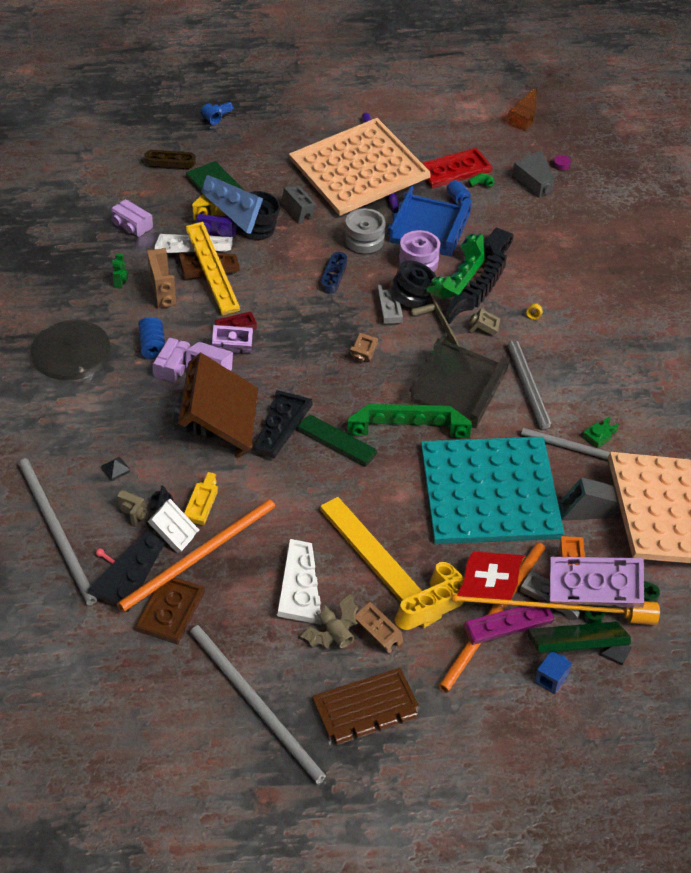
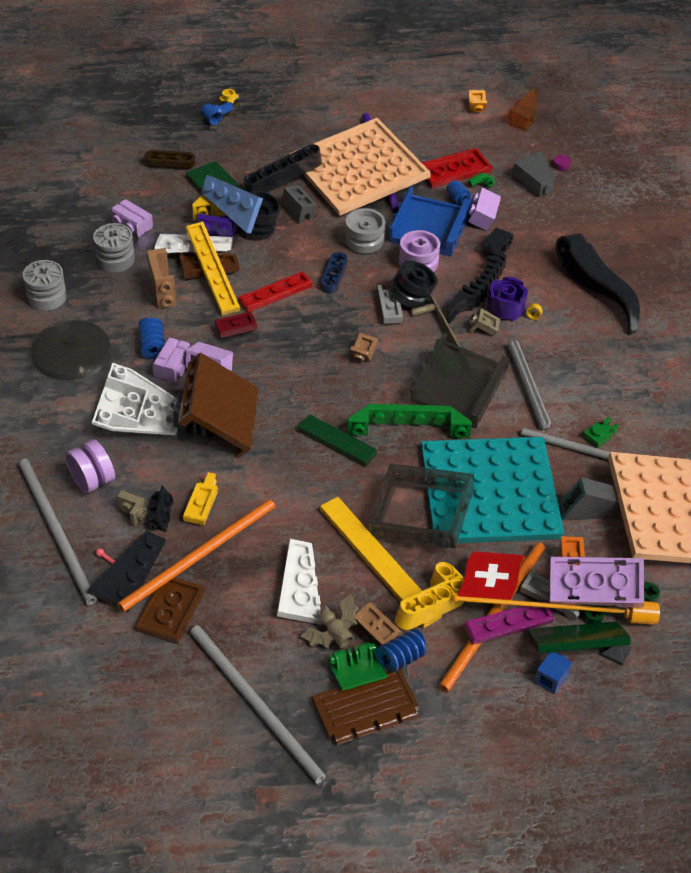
black slope [101,457,131,481] -> none
green plate [112,254,128,289] -> none
white plate [148,499,199,553] -> none
lavender brick [212,325,253,354] -> none
black wing [255,390,313,459] -> none
green slope [427,233,485,299] -> none
none -> light grey wheel [23,260,67,311]
none -> lavender wheel [65,439,115,494]
none -> white wedge [92,363,178,436]
none -> light grey wheel [93,223,135,272]
none -> yellow plate [219,89,238,103]
none -> red tile [238,271,313,312]
none -> black beam [244,144,322,192]
none -> green hinge [328,642,387,691]
none -> clear smoke window [368,464,475,549]
none -> blue piece [375,628,426,673]
none -> light orange bracket [468,90,487,112]
none -> lavender brick [468,188,501,231]
none -> dark purple brick [488,277,528,321]
none -> black animal [556,233,640,335]

